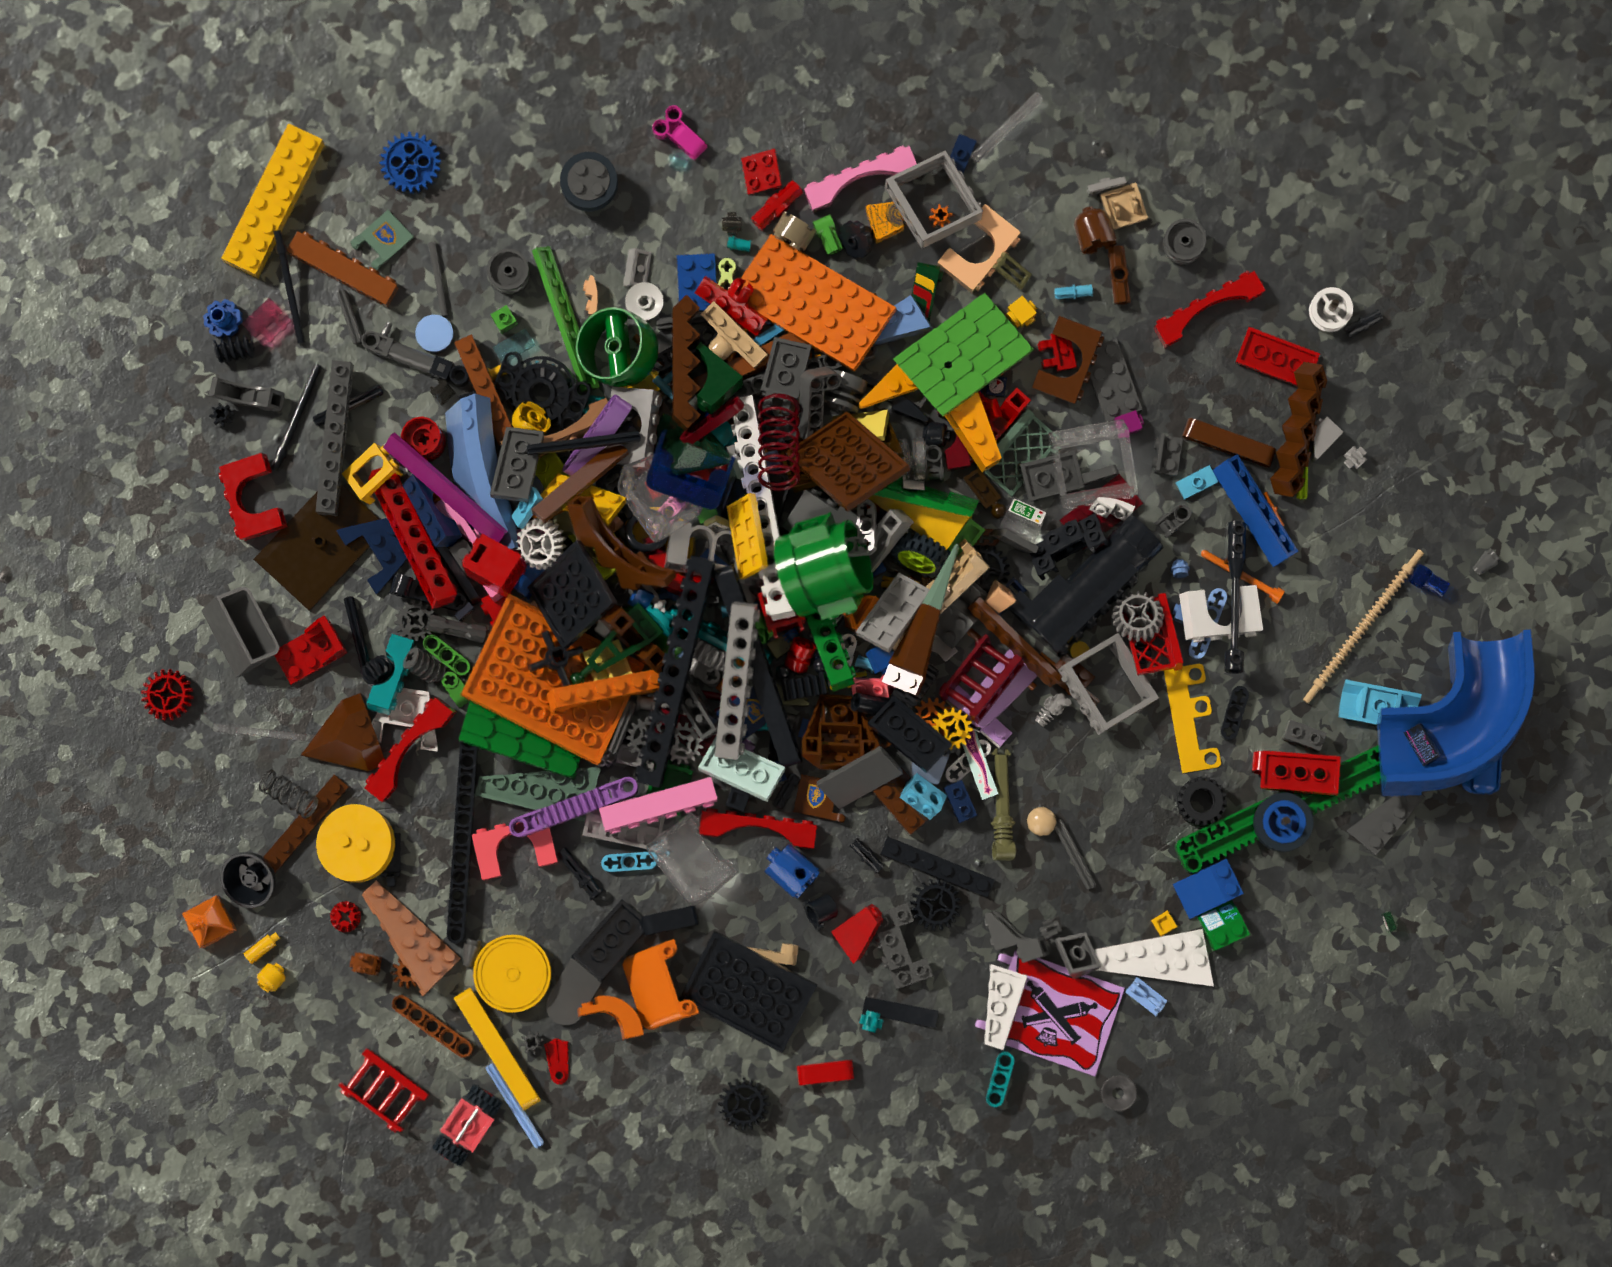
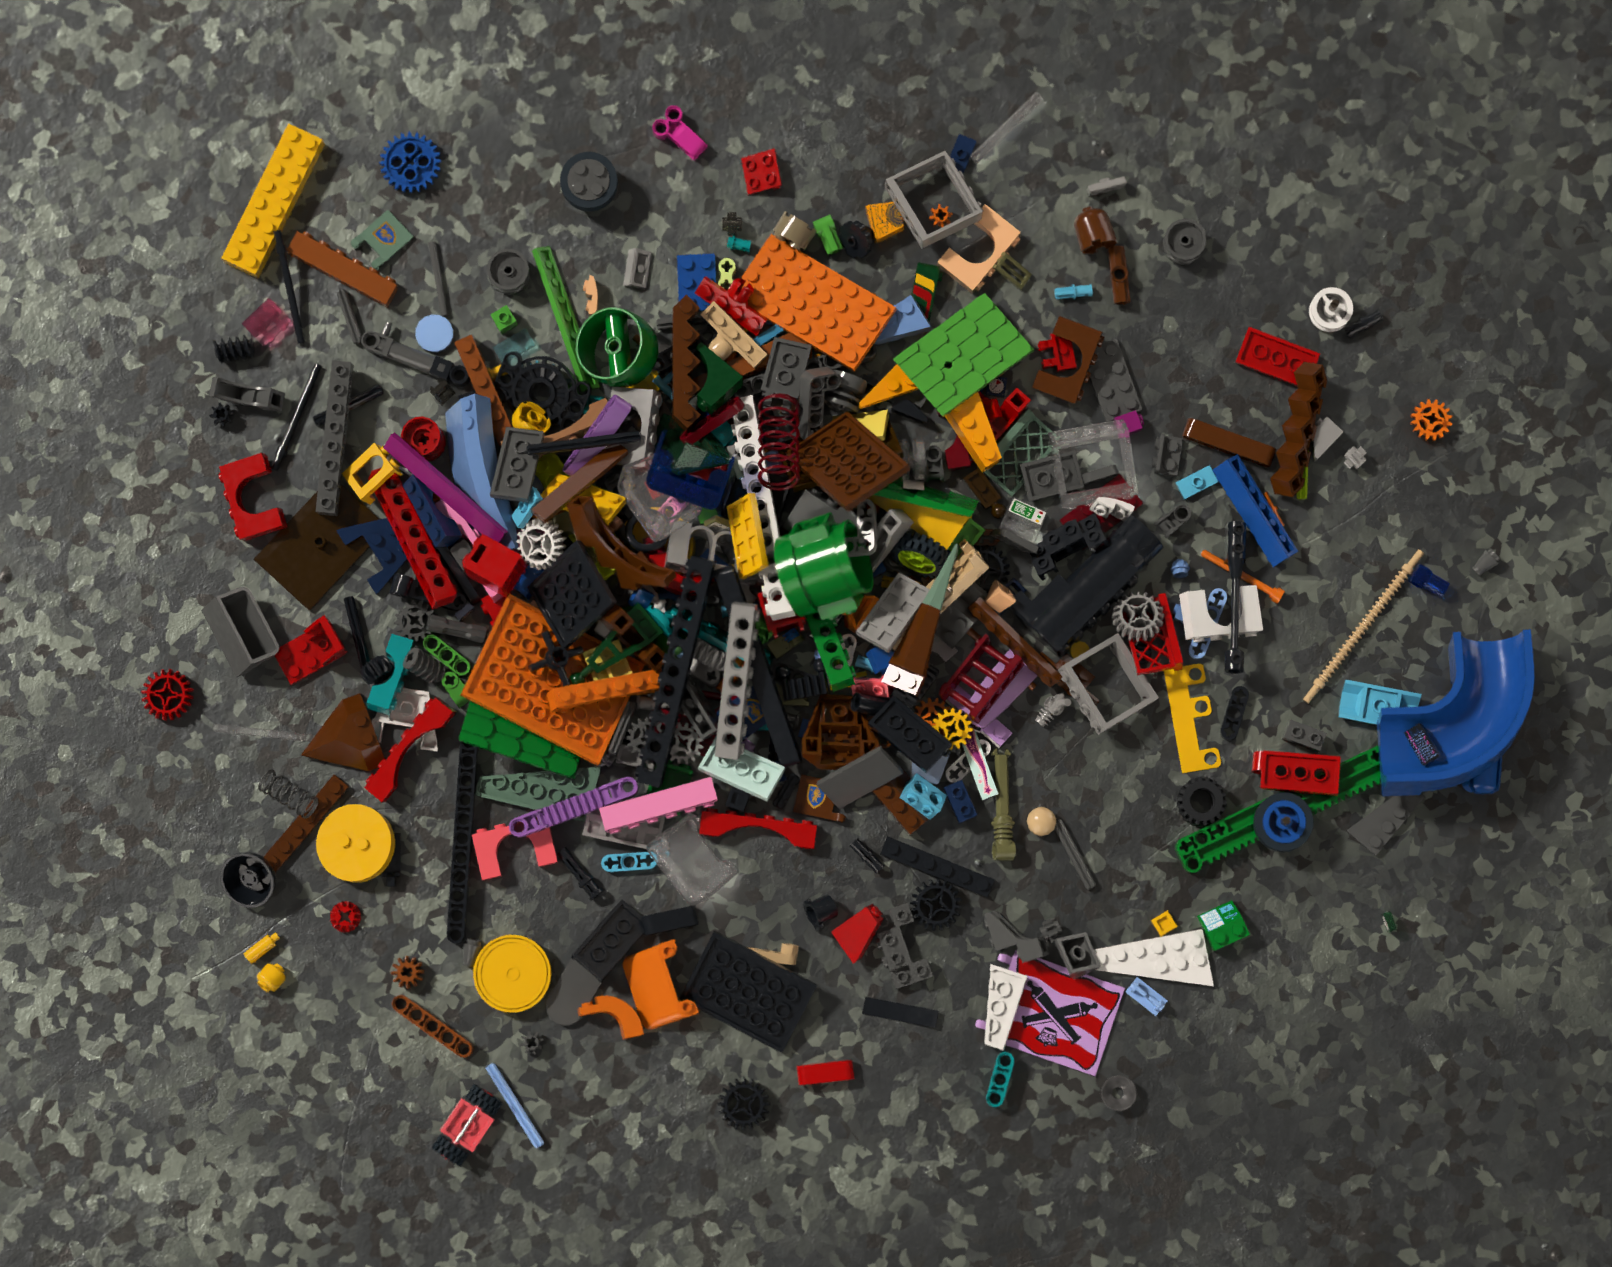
orange piece [182,895,237,949] -> none
blue plant [203,299,243,338] -> none
red fence [338,1048,430,1133] -> none
dark orange hinge [350,952,382,976] -> none
nougat wing [362,880,461,997] -> none
yellow beam [454,987,541,1111] -> none
red piece [544,1038,568,1084] -> none
white dish [625,282,663,320] -> none
clear light blue piece [668,151,688,171] -> none
red piece [751,180,803,231] -> none
blue cylinder [764,843,820,899] -> none
red wheel [784,637,816,673] -> none
bright pink arch [804,146,917,213] -> none
teal gear [859,1010,883,1033] -> none
black head [922,422,951,448] -> none
yellow brick [1006,295,1037,328] -> none
tan plate [1100,183,1148,230] -> none
red arch [1154,271,1266,348] -> none
blue slope [1172,859,1244,919] -> none
none -> orange gear [1410,399,1452,441]

